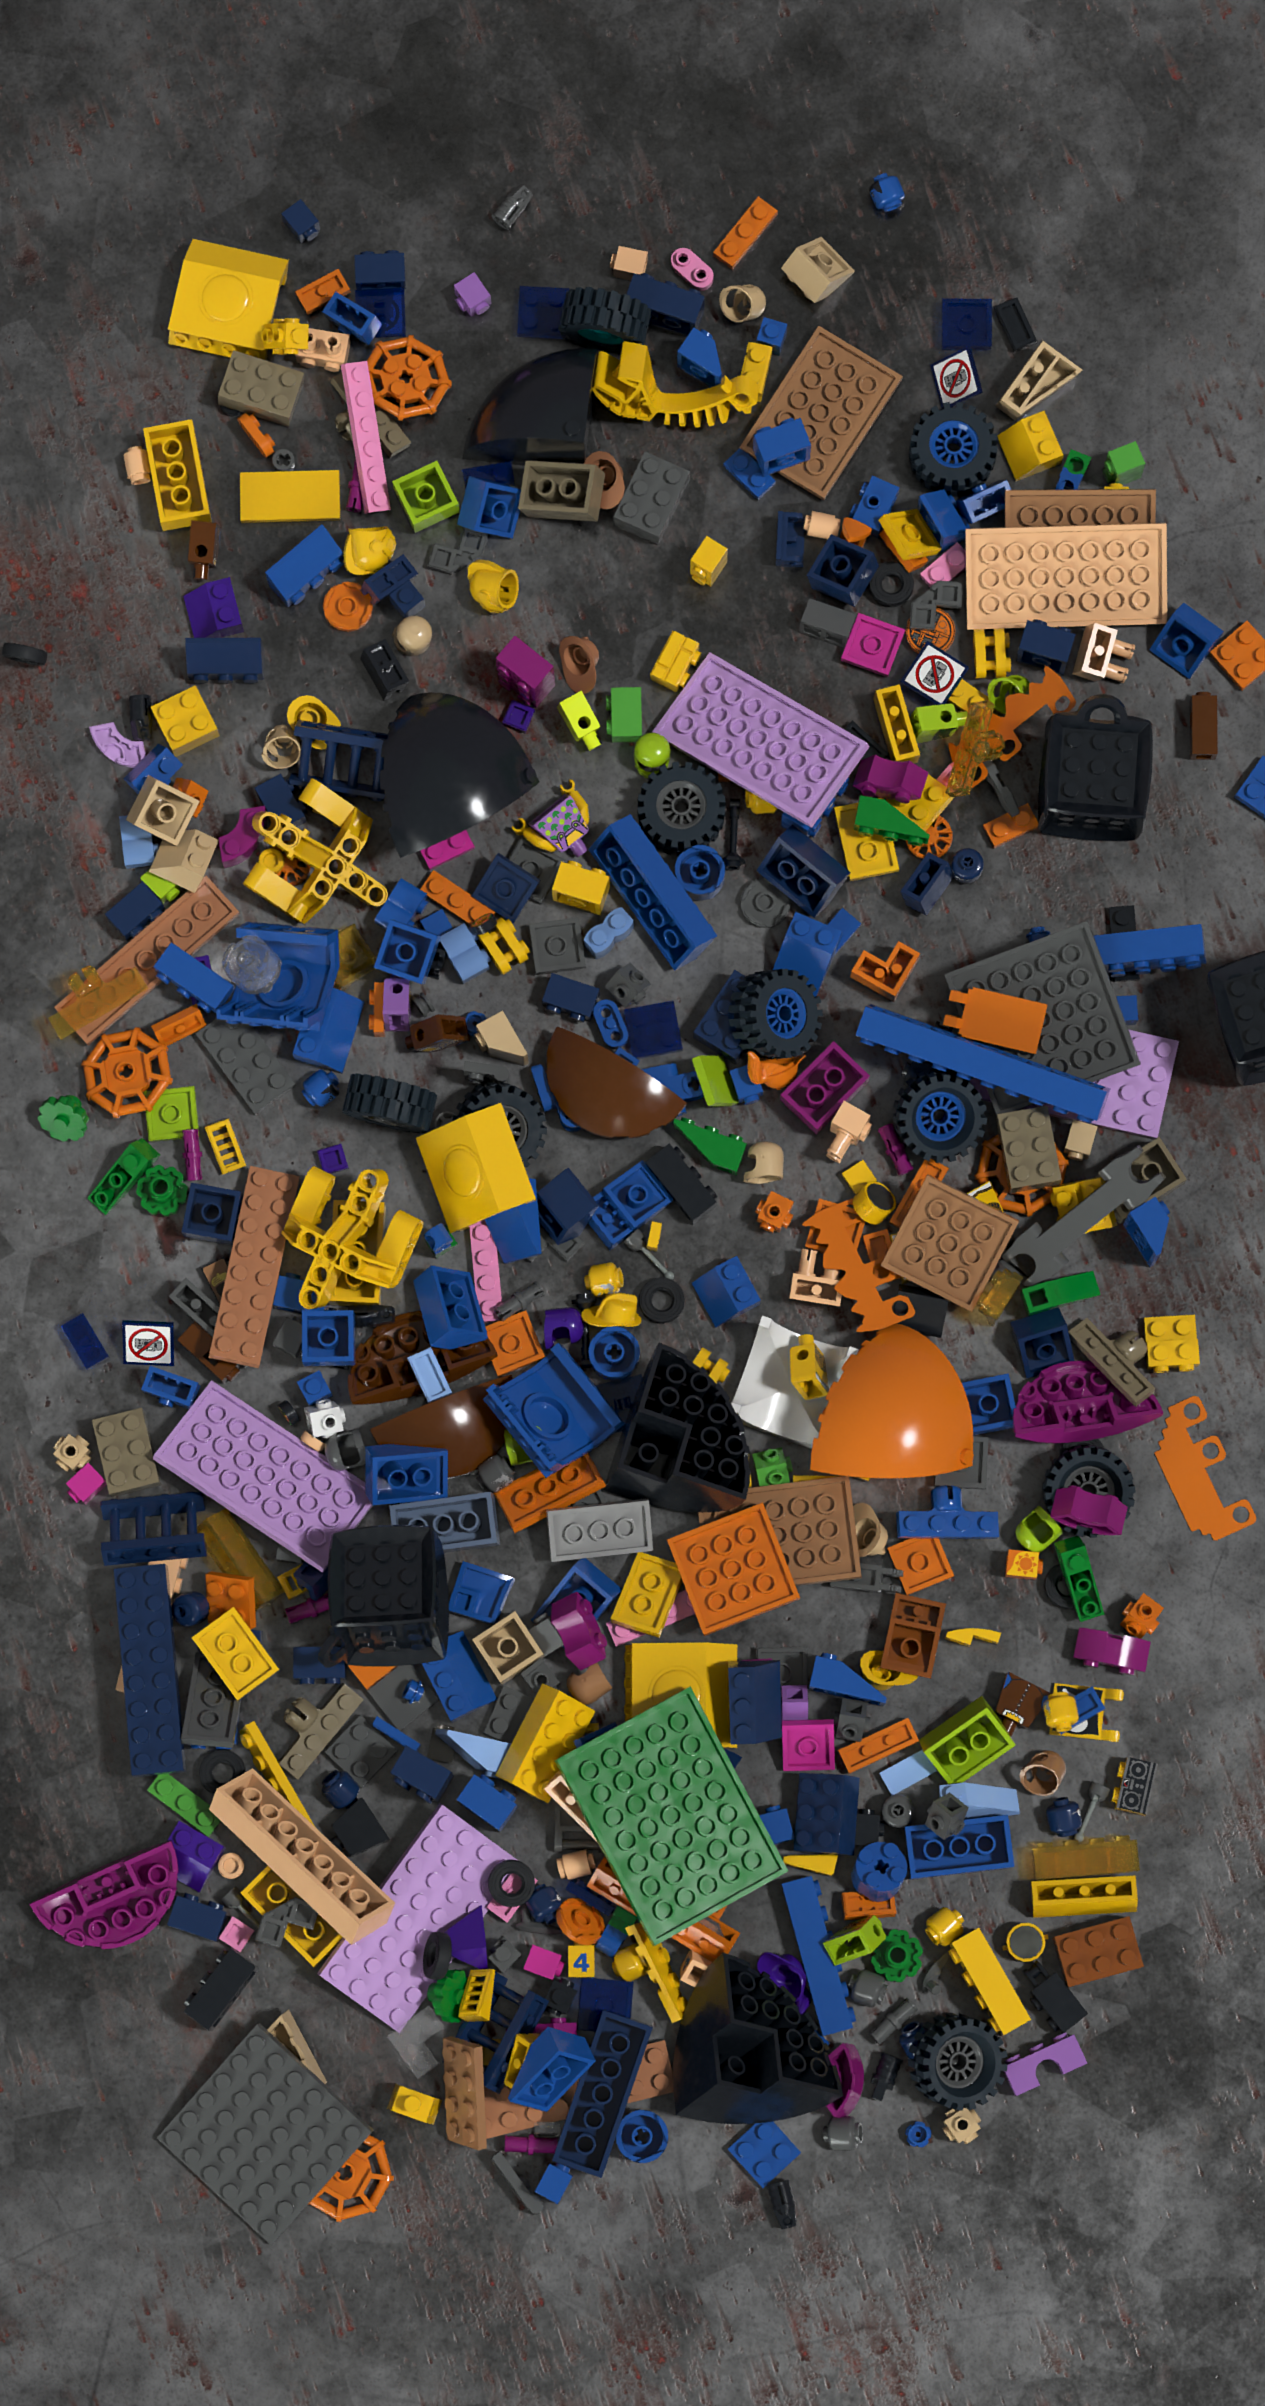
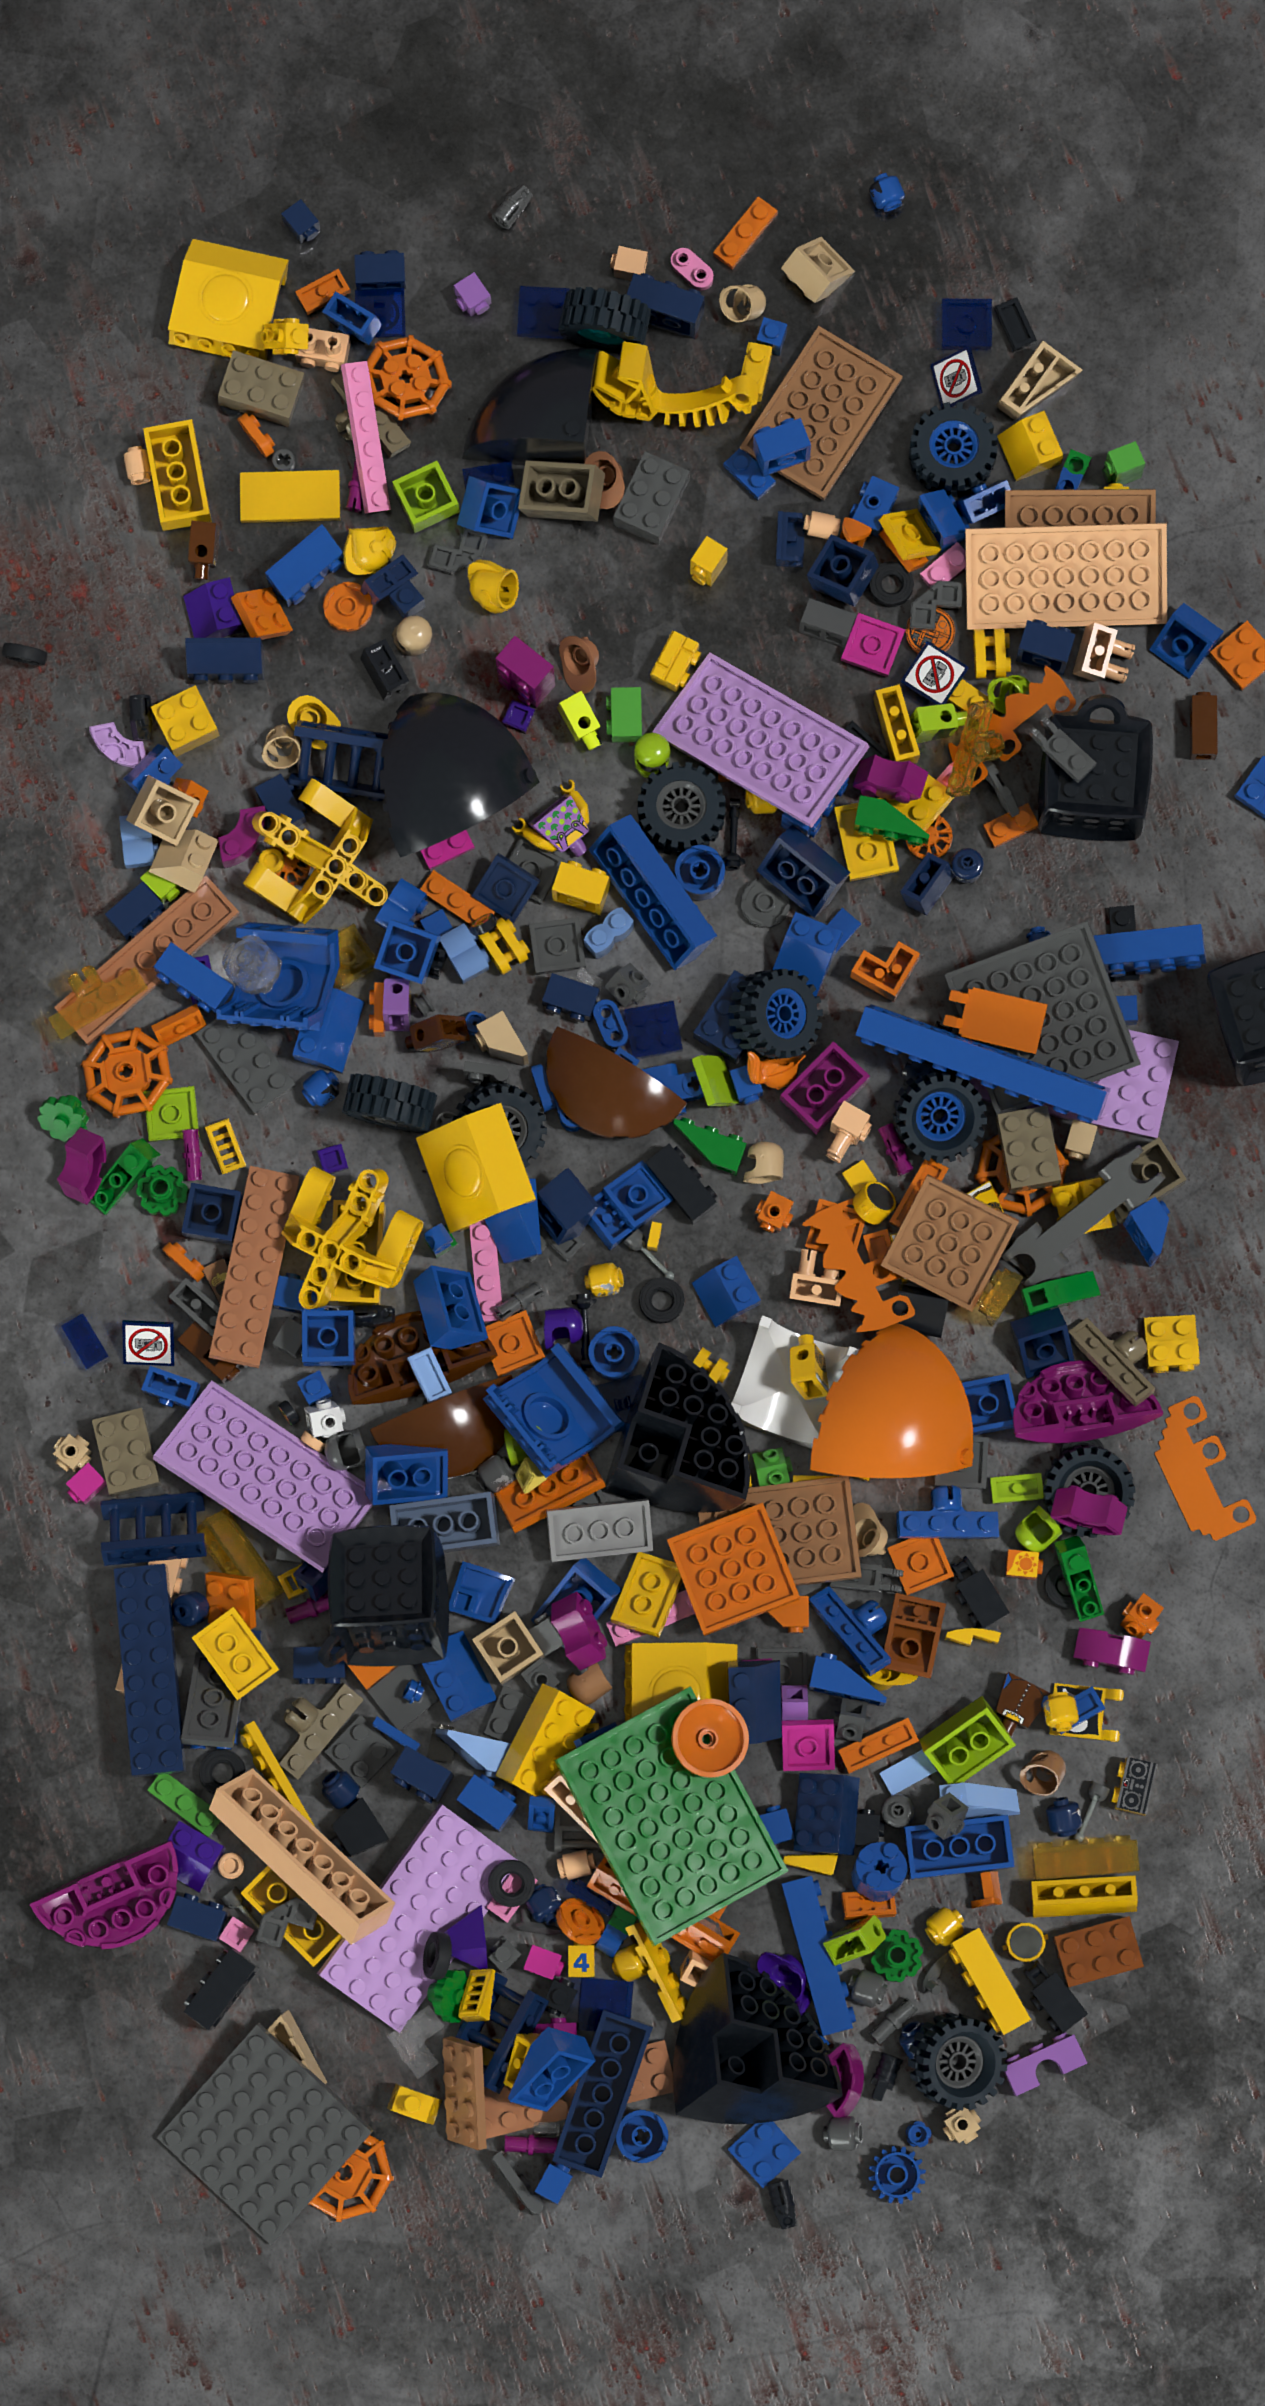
yellow piece [581,1293,641,1327] -> none
blue slope [677,328,722,388] -> none
none -> magenta brick [57,1127,106,1205]
none -> orange plate [162,1242,205,1283]
none -> orange plate [231,587,293,640]
none -> light yellow slope [515,1457,548,1494]
none -> blue plate [528,1795,556,1833]
none -> clear tile [577,966,603,989]
none -> orange dish [671,1699,749,1778]
none -> orange slope [766,1596,809,1634]
none -> blue plate [809,1586,891,1676]
none -> blue gear [868,2146,926,2204]
none -> black brick [951,1556,1010,1629]
none -> orange tile [971,1871,1003,1909]
none -> lime plate [990,1473,1044,1504]
none -> dark grey hinge [1029,717,1097,783]

